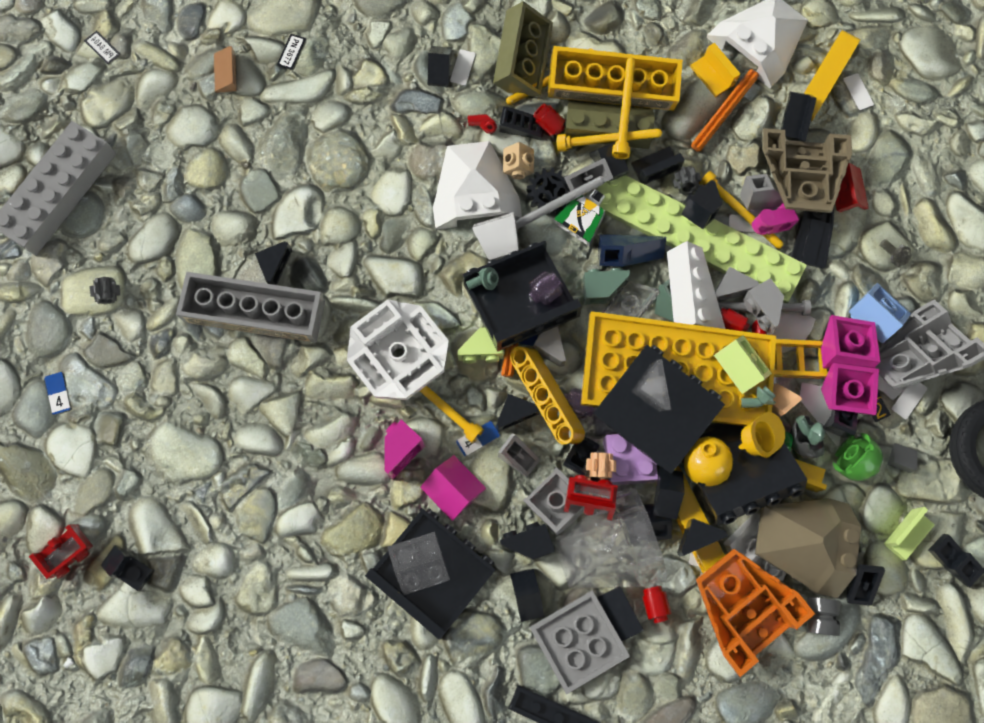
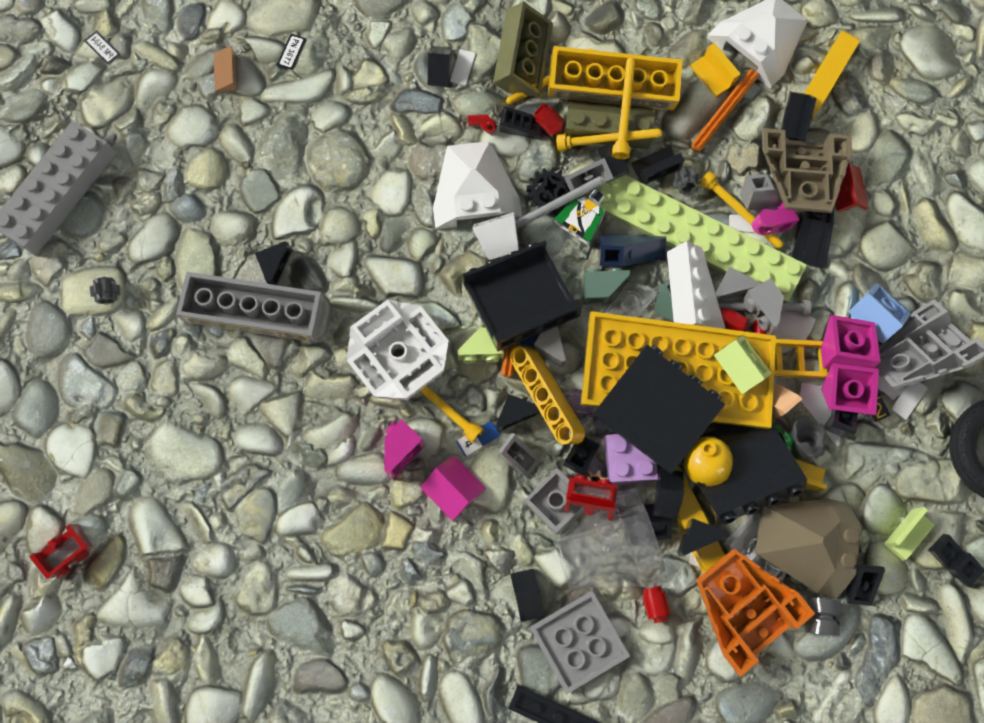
sticker [44,372,70,415] -> none
black slope [101,545,155,591] -> none
black panel [365,507,496,640] -> none
clear slope [387,532,450,595] -> none
sand green plate [466,267,499,290] -> none
black slope [500,522,555,561] -> none
tan brick [503,142,534,180] -> none
clear purple head [529,271,563,305] -> none
light nougat gear [586,453,616,478] -> none
black slope [597,586,644,641] -> none
clear slope [631,359,671,412] -> none
black slope [681,179,722,229] -> none
yellow piece [738,412,785,458] -> none
sand green plate [741,386,776,408] -> none
sand green plate [795,415,825,446] -> none
bright green cylinder [833,433,883,481] -> none
white sticker [843,73,874,110] -> none
clear smoke plate [879,239,912,267] -> none
dark grey slope [887,443,917,473] -> none

